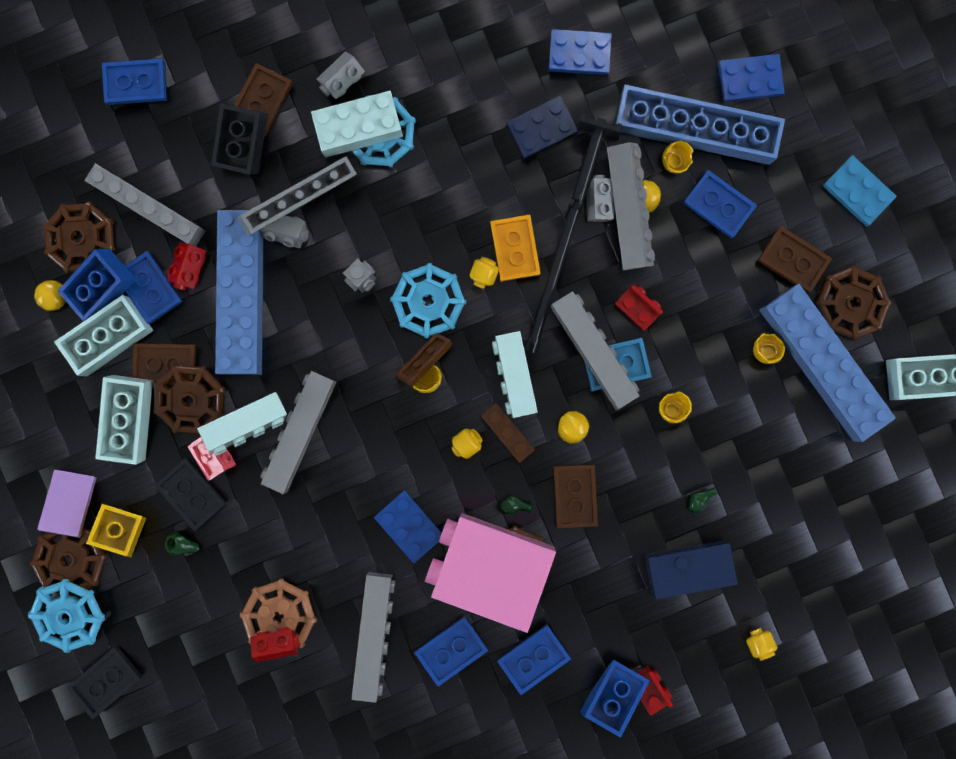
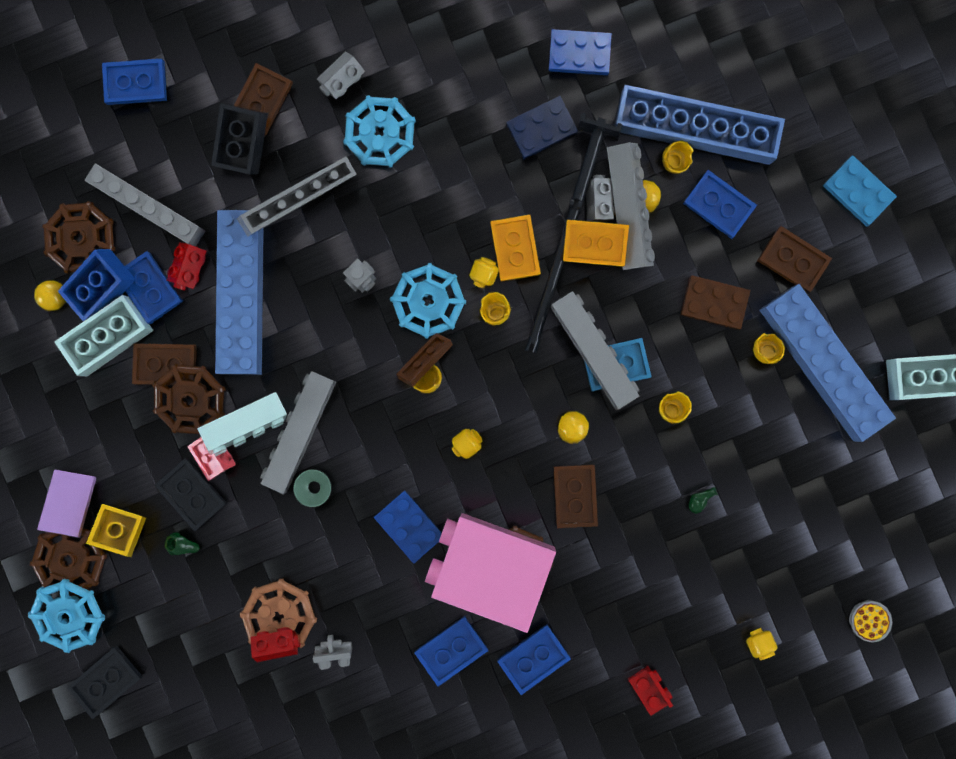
light aqua brick [96,375,153,465] -> none
light grey brick [260,215,309,248] -> none
light aqua brick [311,90,403,157] -> none
light grey brick [351,572,396,703] -> none
reddish brown plate [481,403,535,463] -> none
light aqua brick [492,331,538,418] -> none
dark green animal [499,496,534,514] -> none
blue slope [580,660,650,738] -> none
red bracket [614,284,663,331] -> none
dark blue brick [644,541,738,599] -> none
blue plate [718,54,785,102] -> none
reddish brown plate [815,265,892,341] -> none
none -> sand green piece [294,470,331,507]
none -> light grey hips [313,635,352,670]
none -> yellow hair [480,292,511,325]
none -> light orange plate [563,220,629,267]
none -> reddish brown plate [681,275,751,330]
none -> tile [849,600,893,642]

